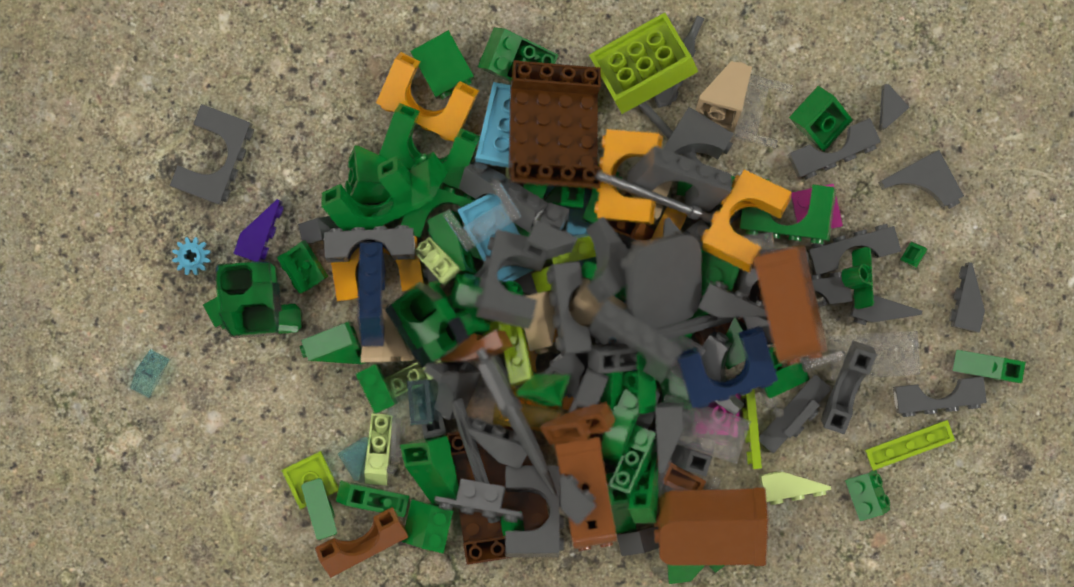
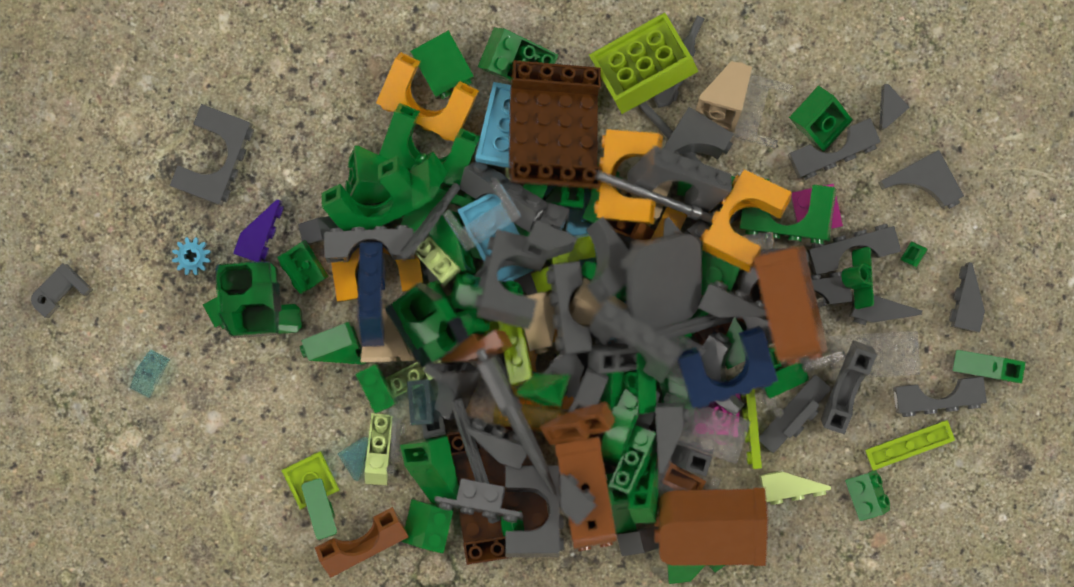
green slope [336,480,409,517] -> none
none -> dark grey piece [31,263,93,318]
none -> dark grey sword [400,183,460,260]

